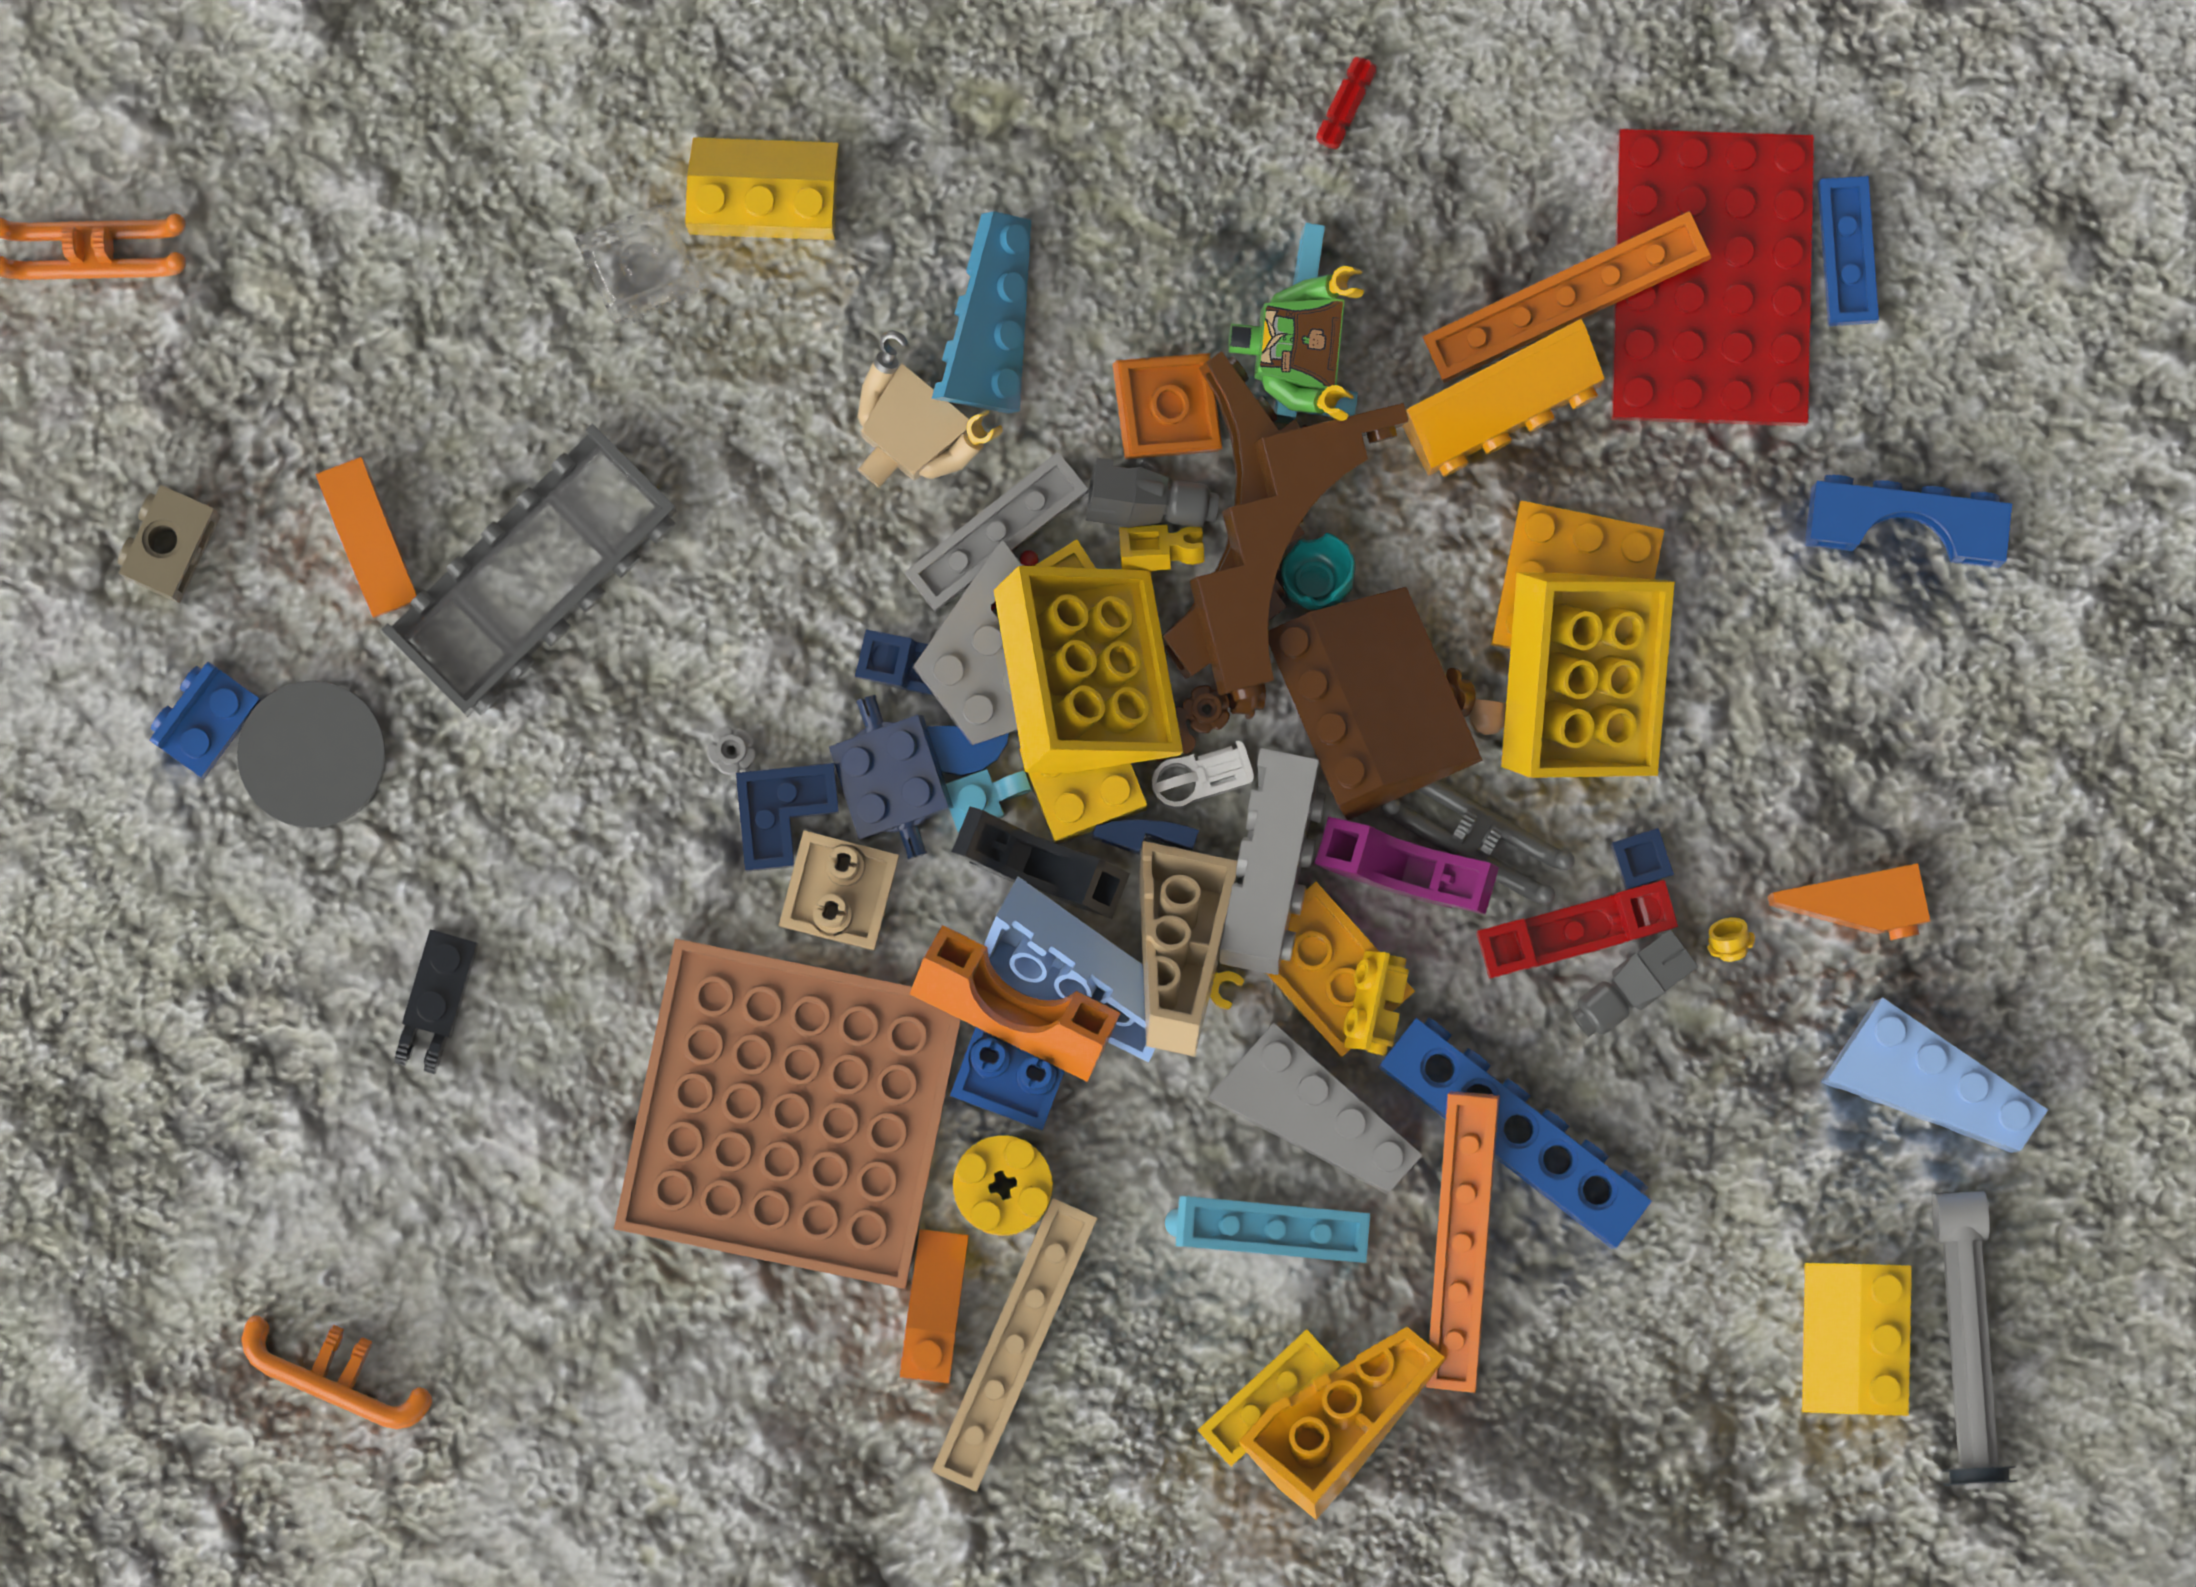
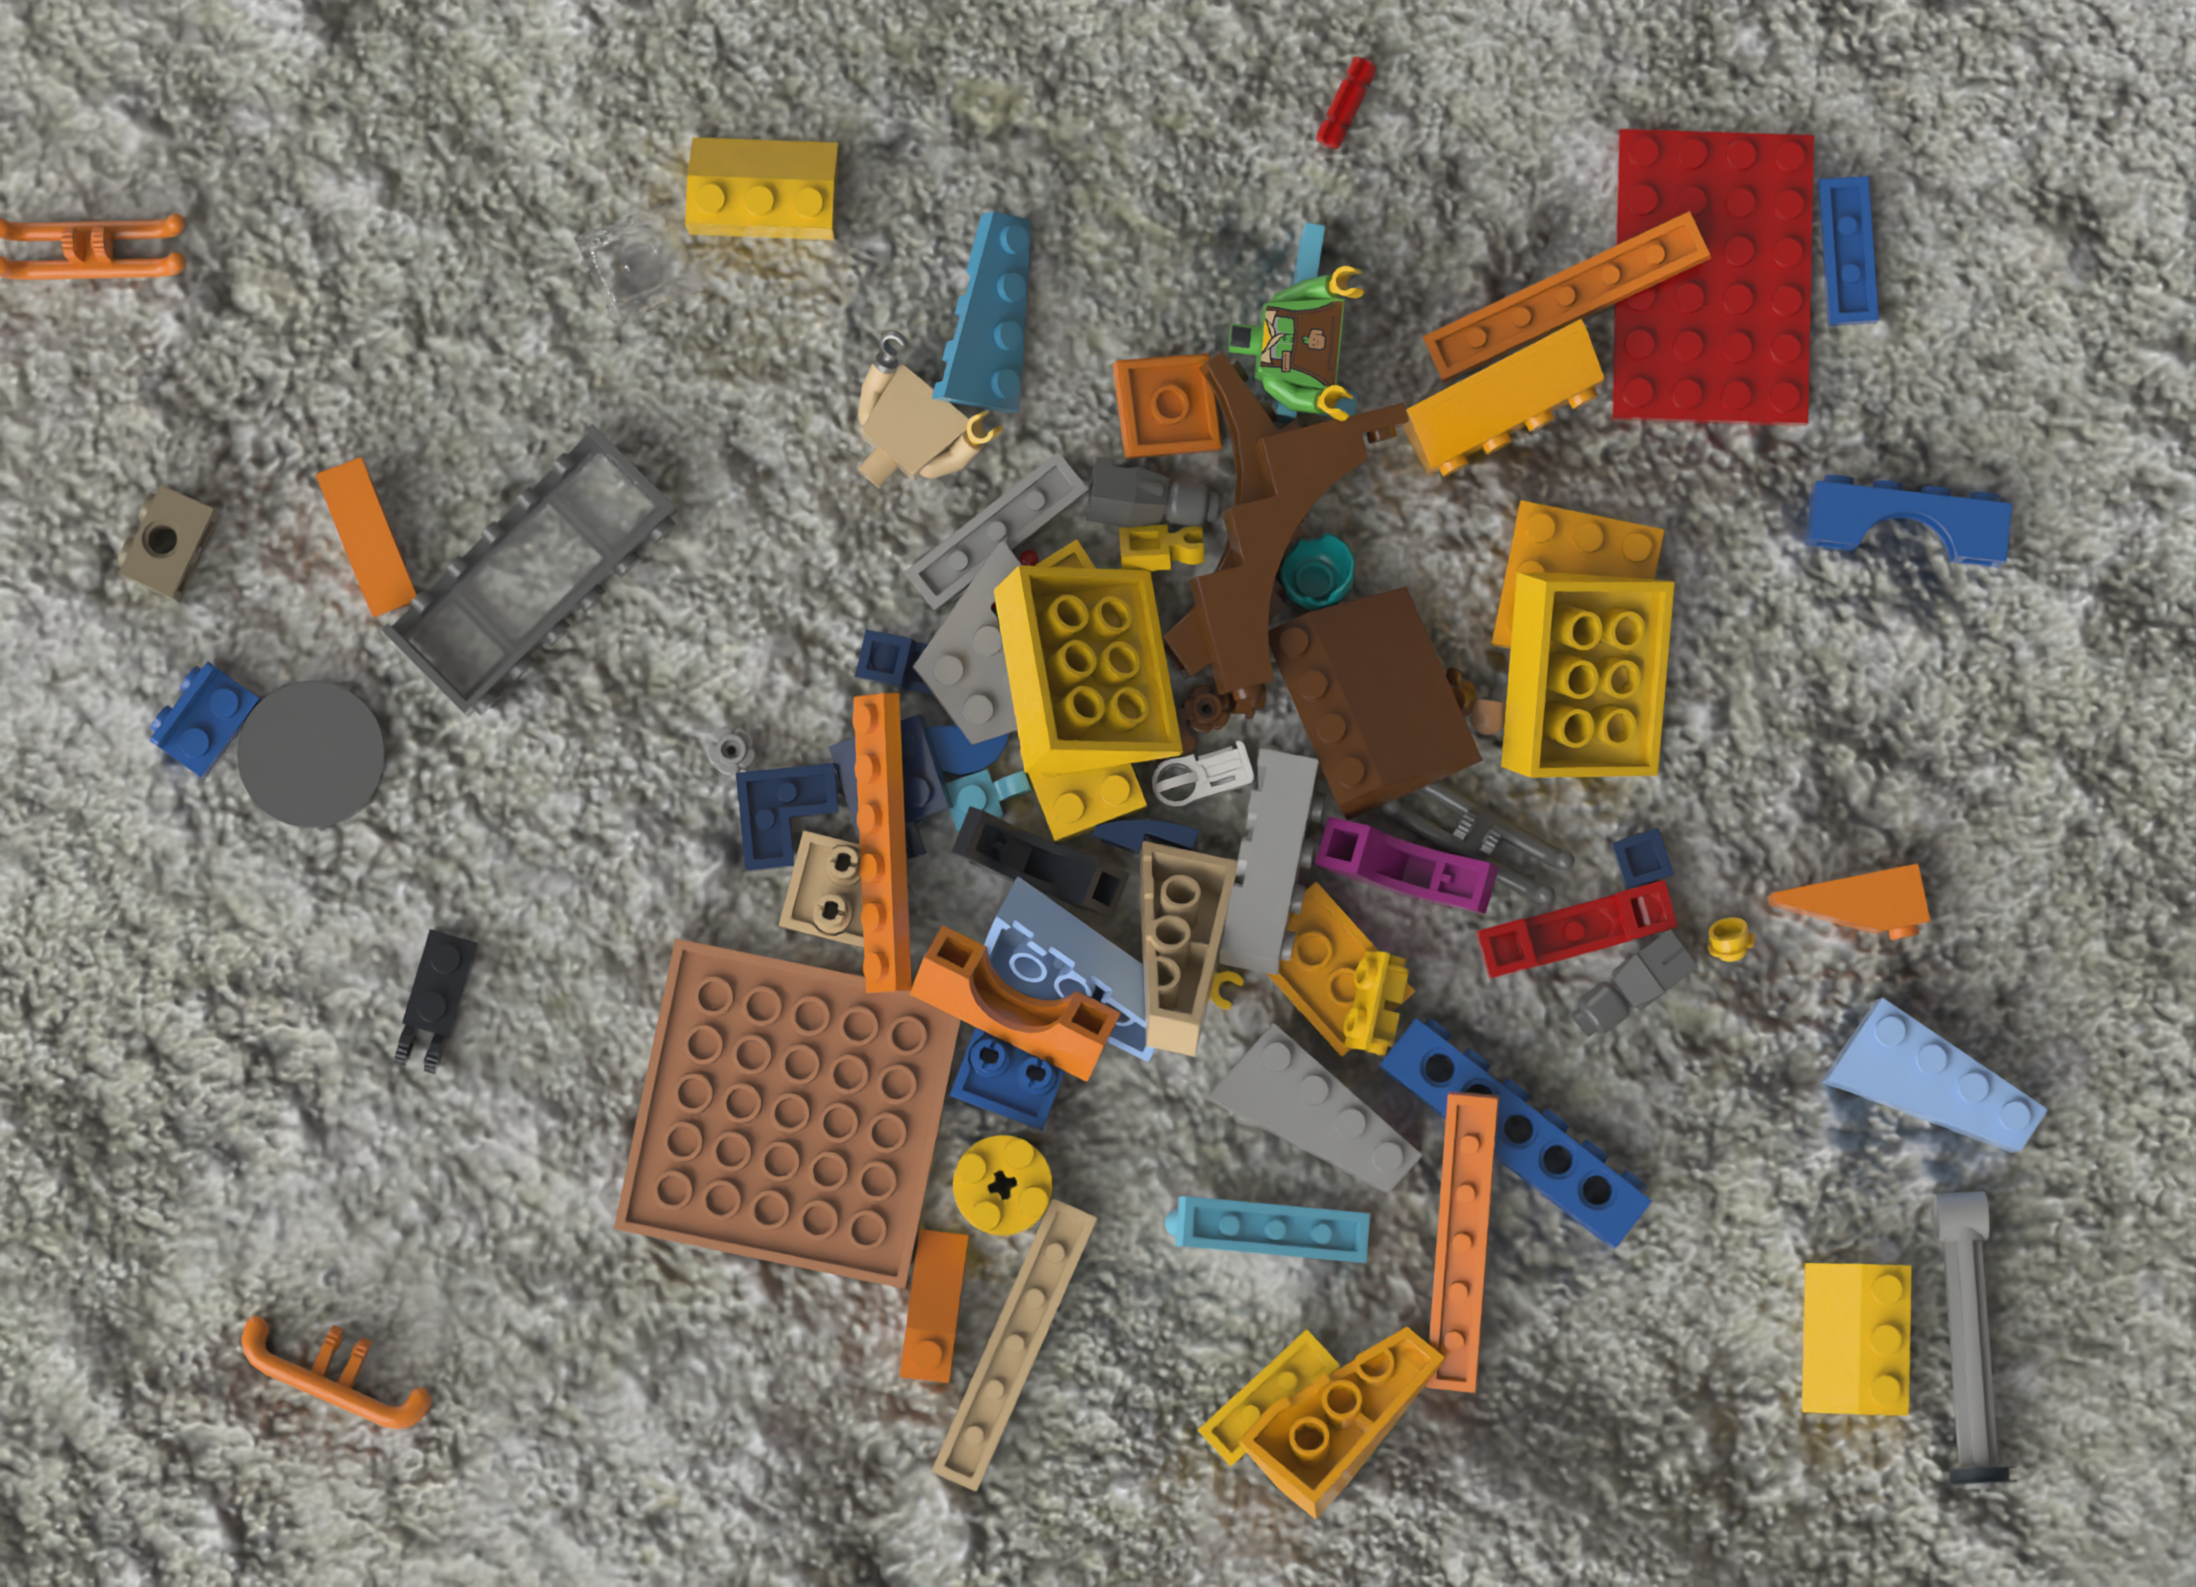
none -> orange plate [853,693,912,993]

